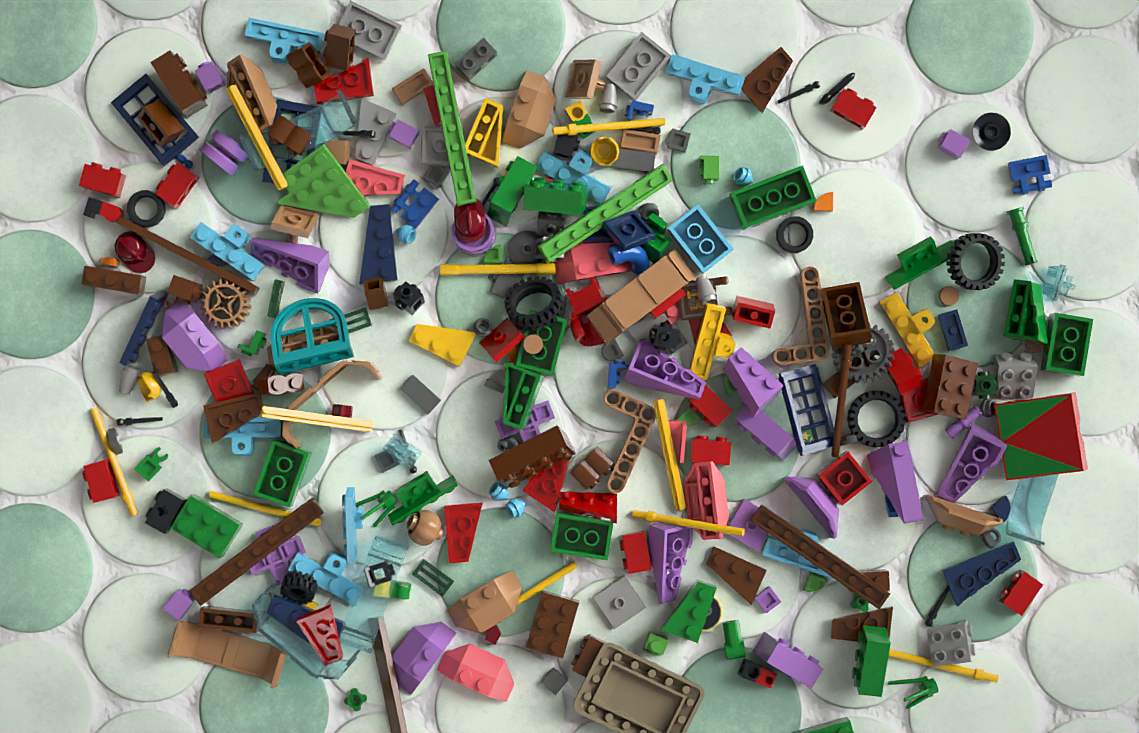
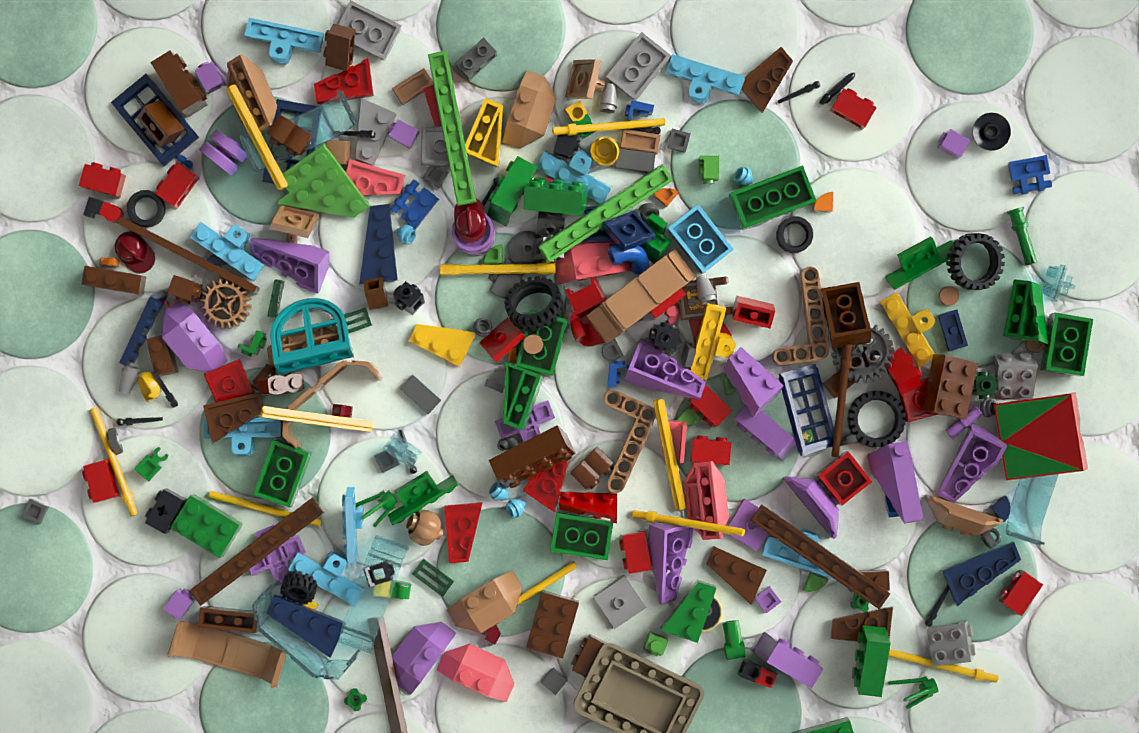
reddish brown brick [286,42,330,88] -> none
wing [296,604,344,666] -> none
none -> dark grey tile [22,498,49,524]
none -> orange tile [652,188,679,207]
none -> dark grey tile [681,342,696,367]

